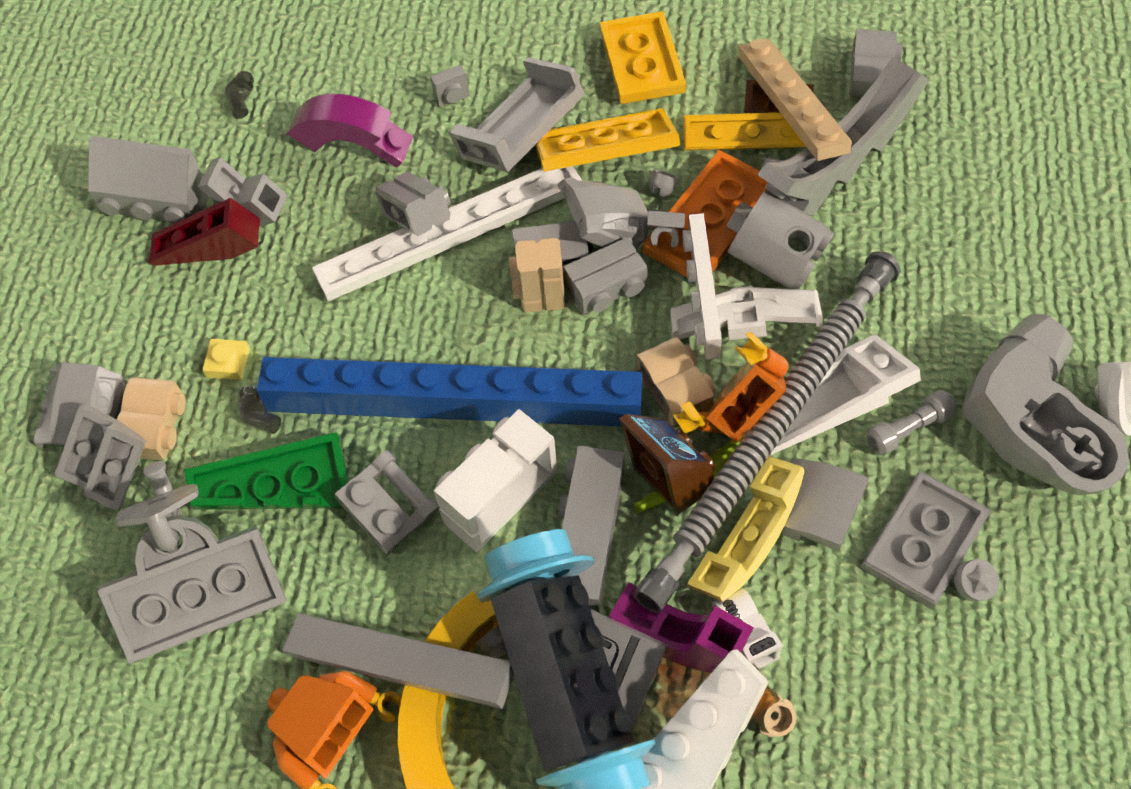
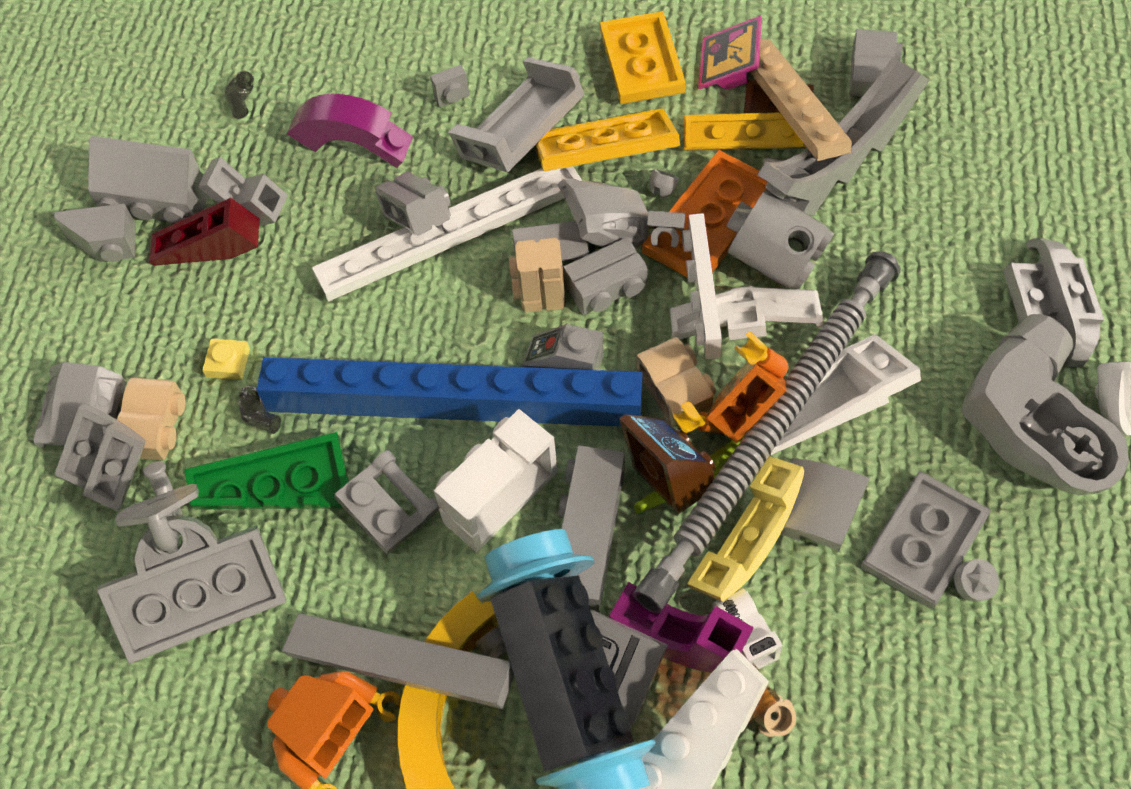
light grey piece [866,390,957,456] -> none
none -> light grey slope [54,203,136,262]
none -> light grey slope [522,324,604,370]
none -> piece [698,16,762,90]
none -> light grey plate [1003,238,1104,367]

